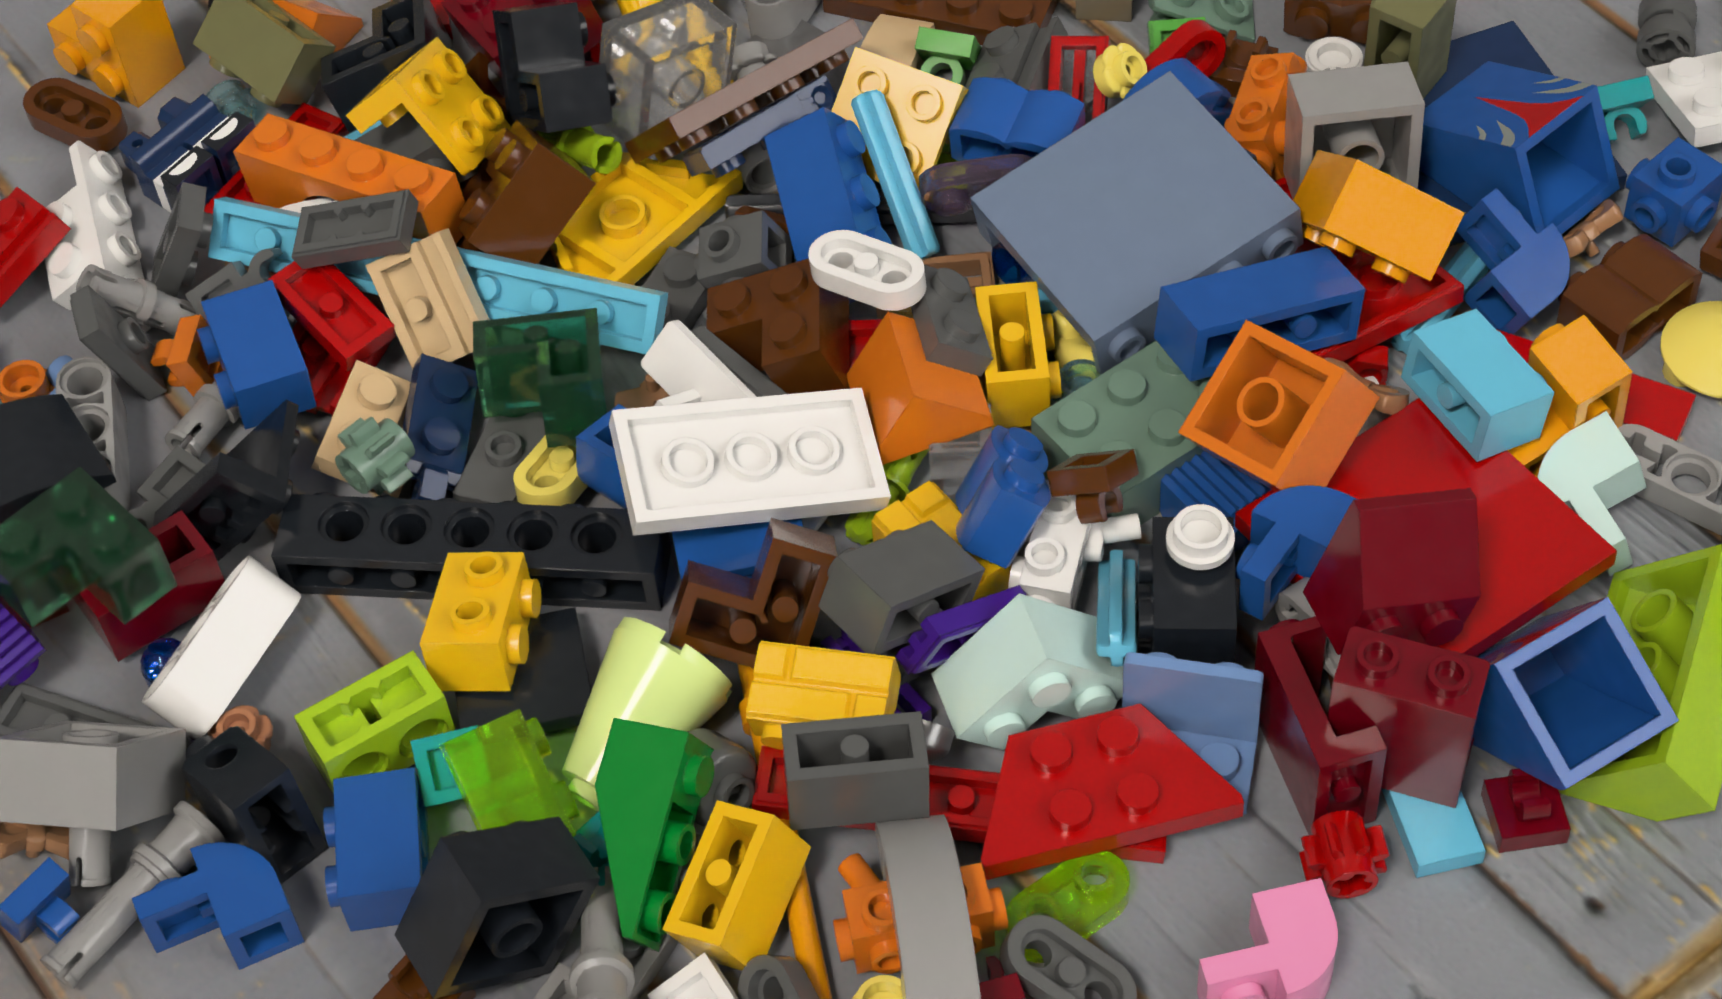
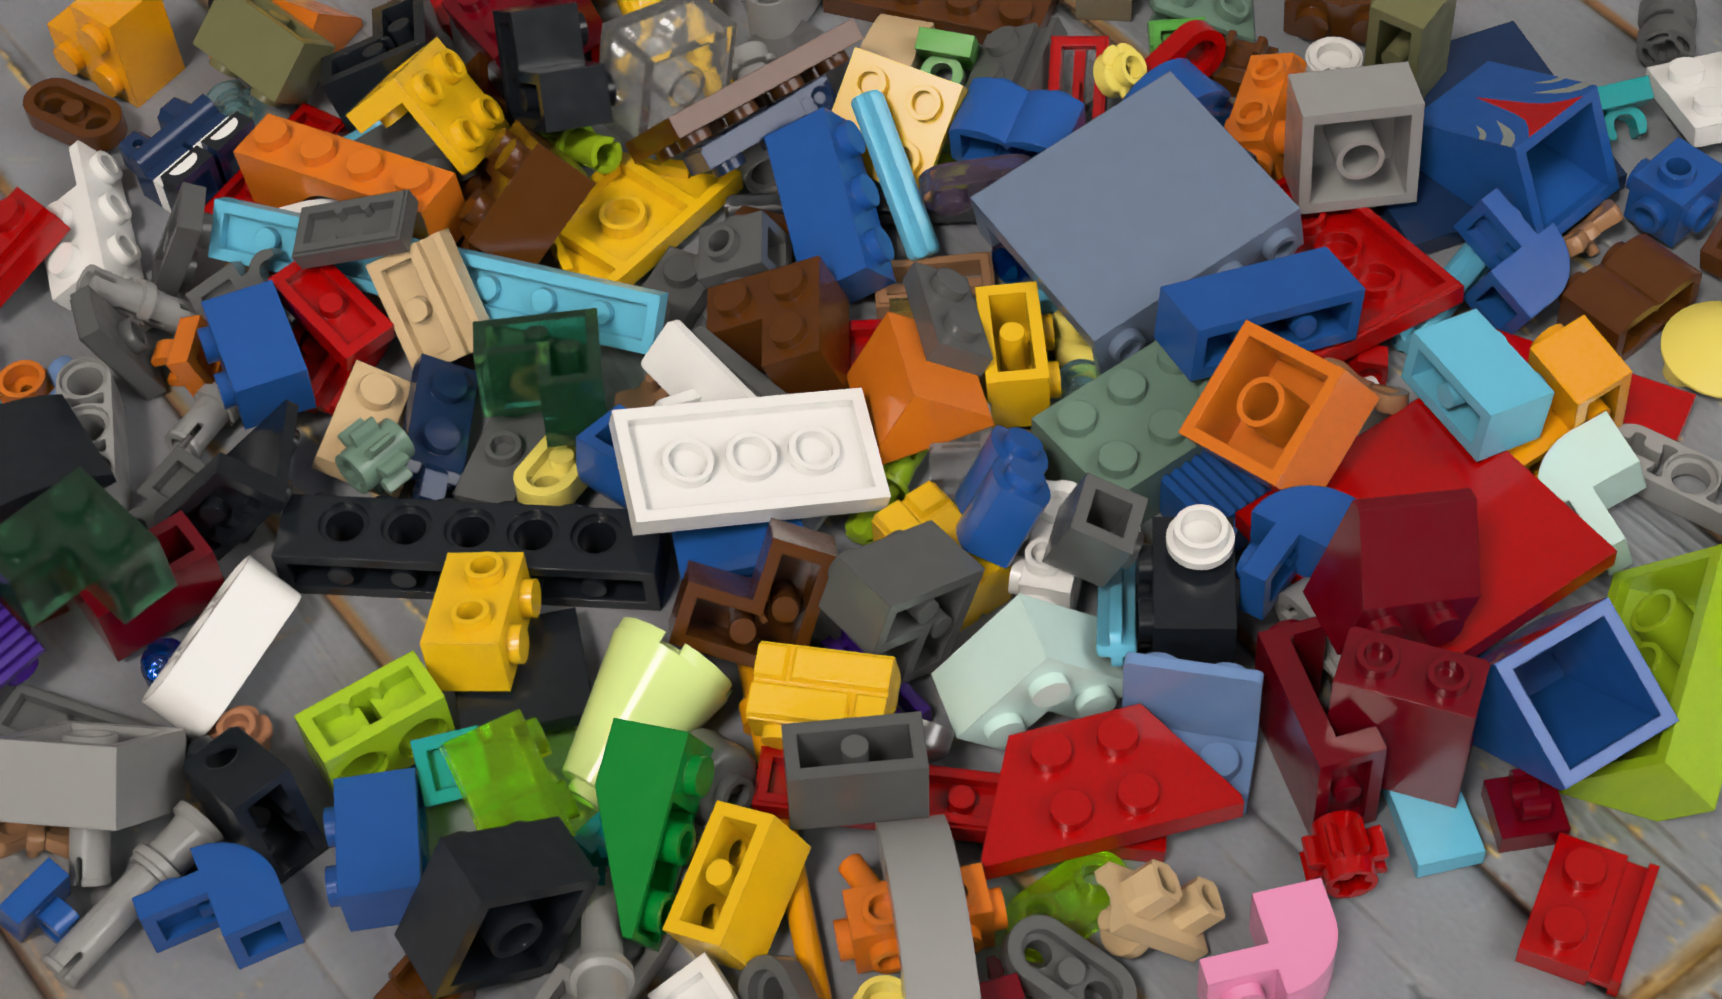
white plate [808,230,927,311] -> none
dark purple tile [896,585,1027,675] -> none
reddish brown tile [1047,449,1139,524] -> none
light orange brick [1293,150,1464,284] -> none
none -> dark grey brick [1042,472,1148,588]
none -> tan hips [1094,859,1225,962]
none -> red plate [1515,832,1660,997]

